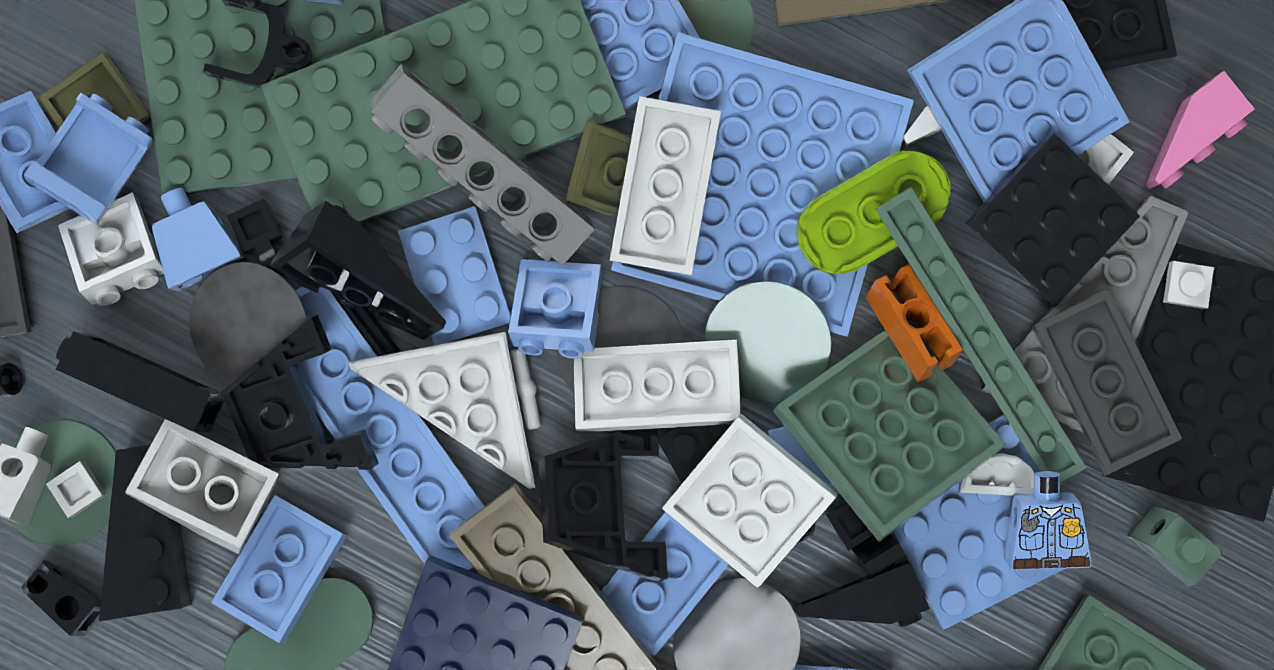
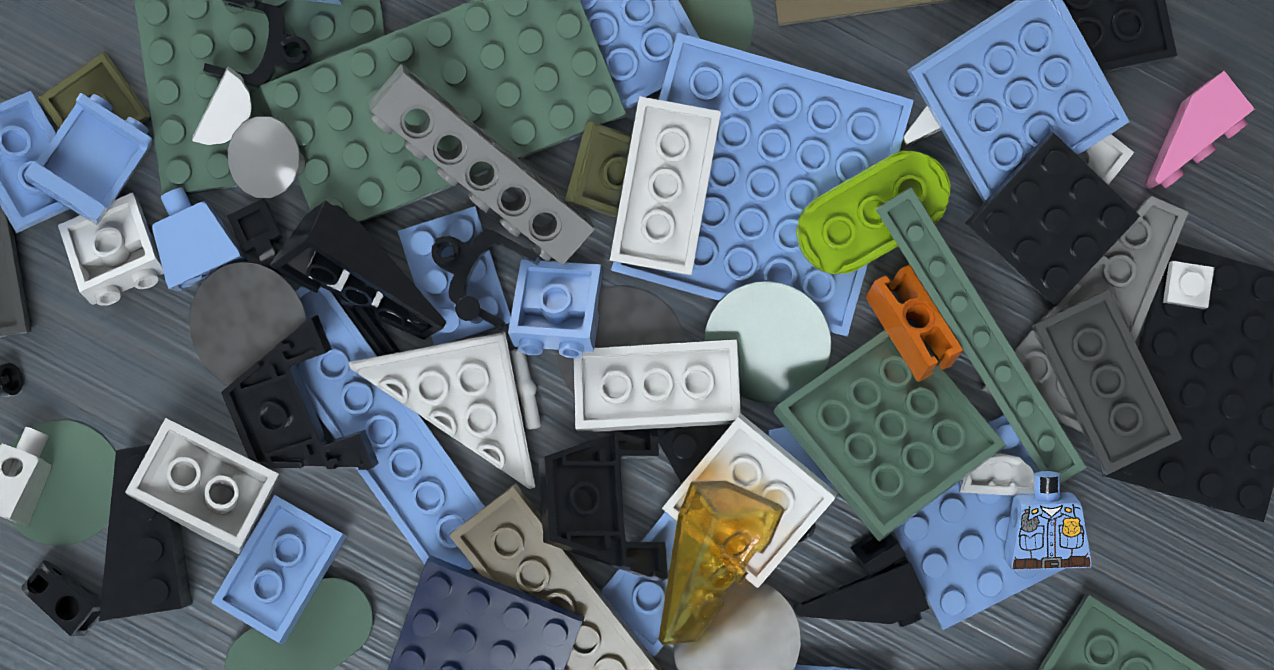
white plate [46,461,107,518] -> none
black piece [55,331,225,432] -> none
black plate [825,502,873,551] -> none
sand green torso [1128,505,1223,587] -> none
none -> white tile [192,67,252,145]
none -> light grey dish [228,117,305,198]
none -> black piece [431,230,541,330]
none -> clear yellow wedge [658,480,785,645]

